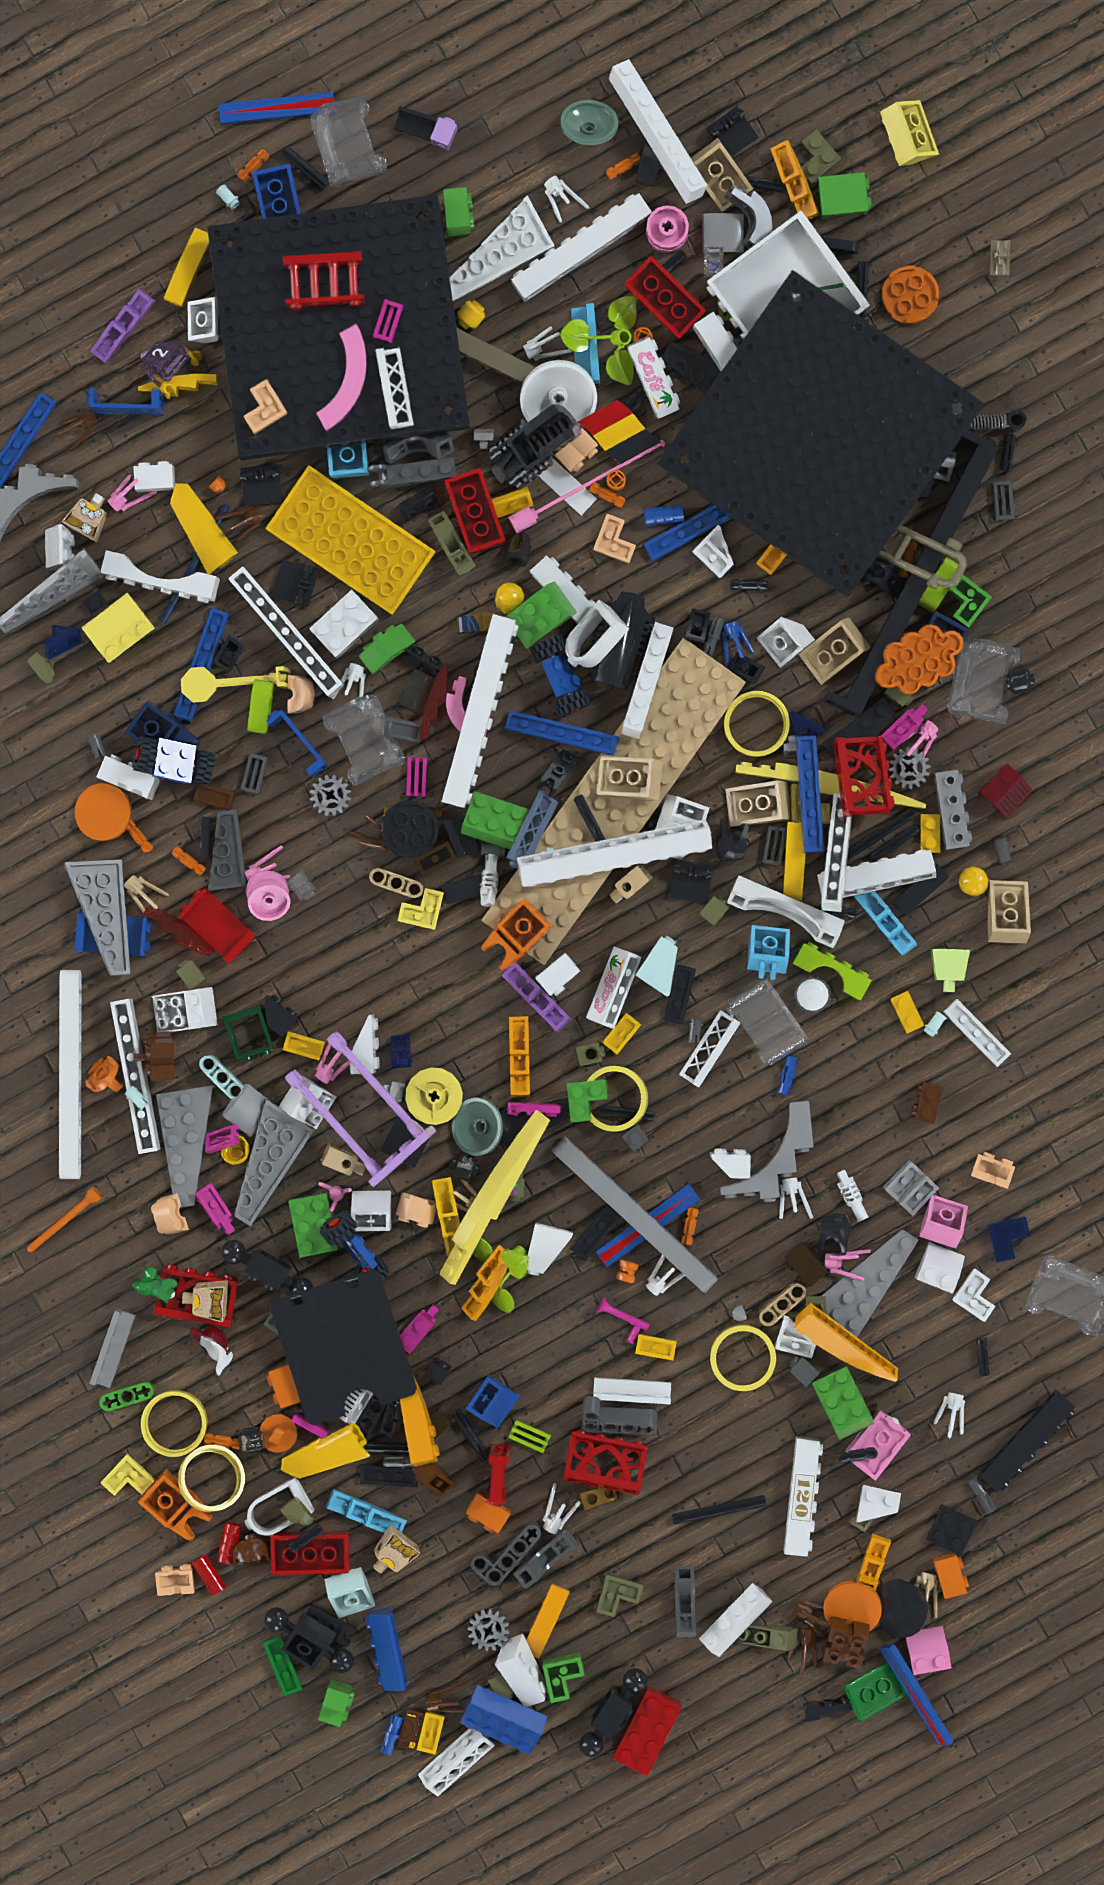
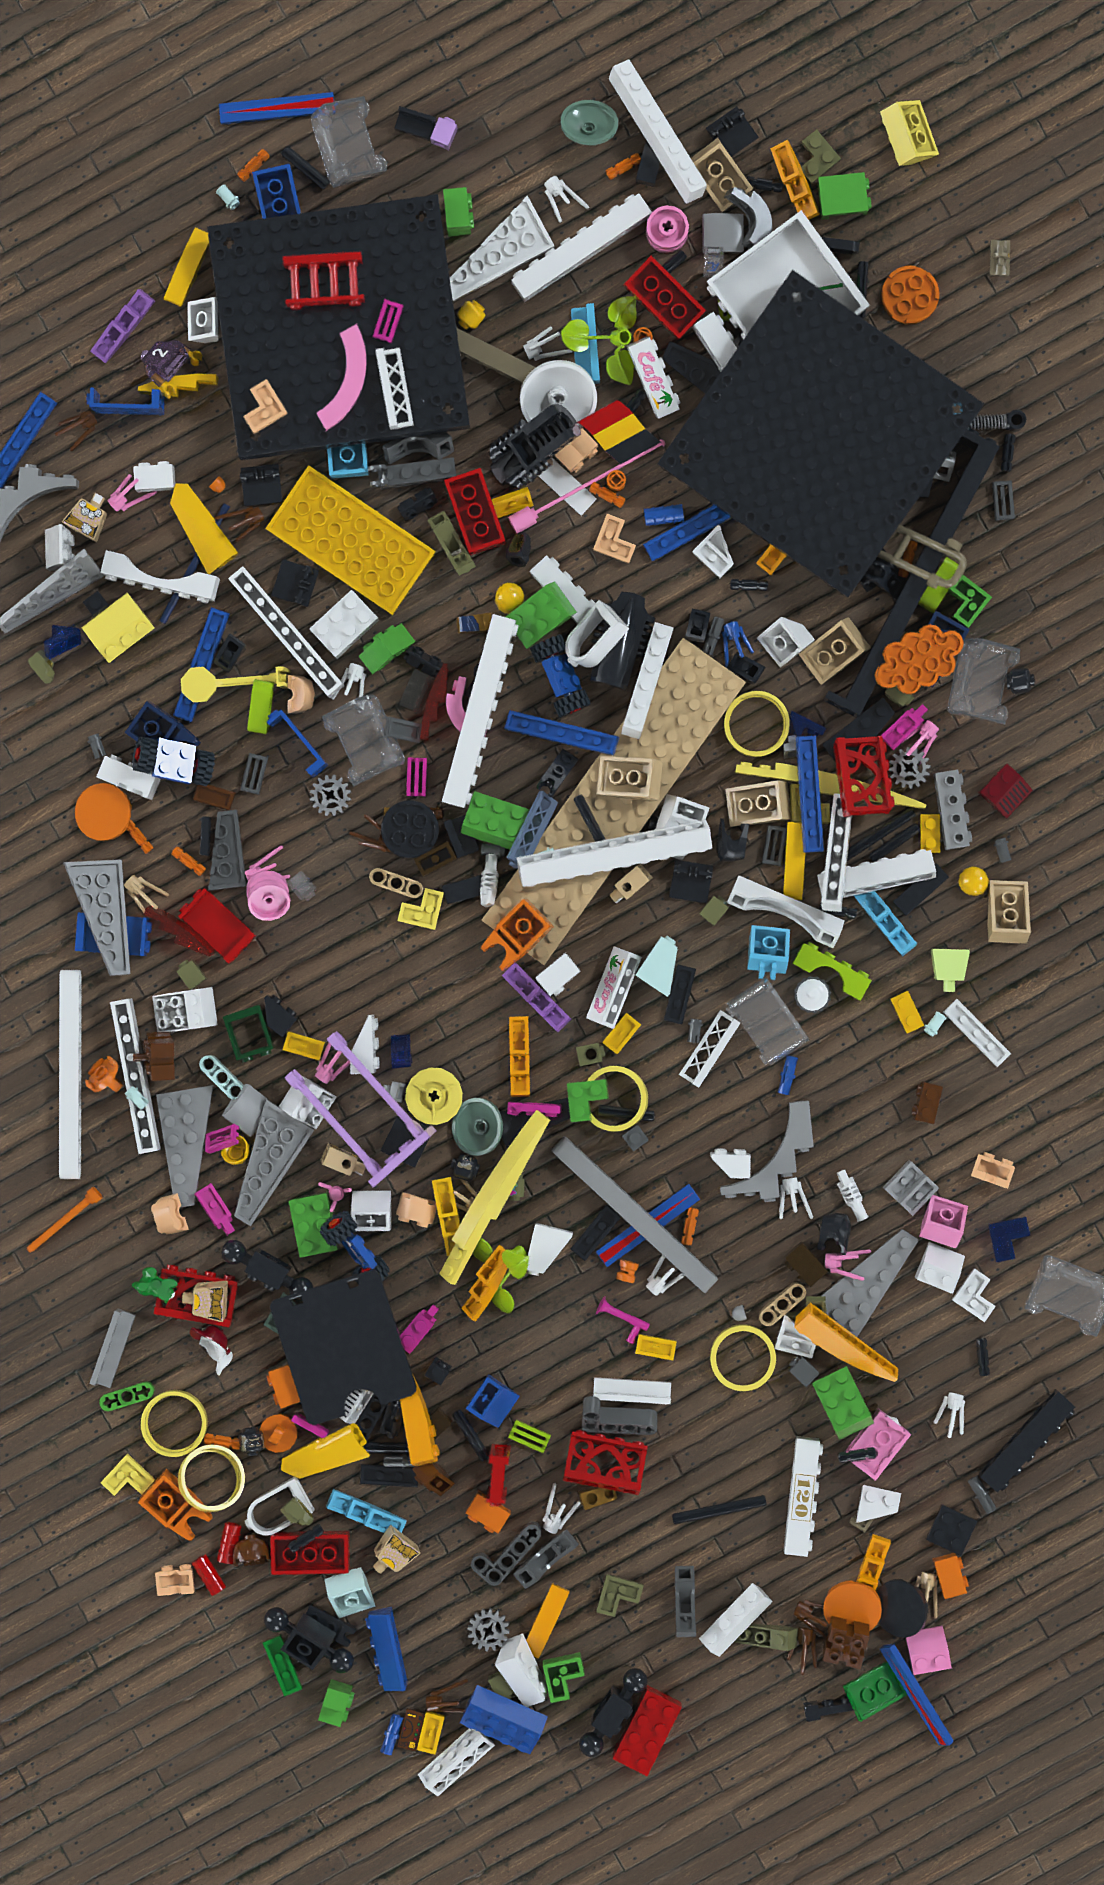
light grey tile [474,429,494,449] -> none

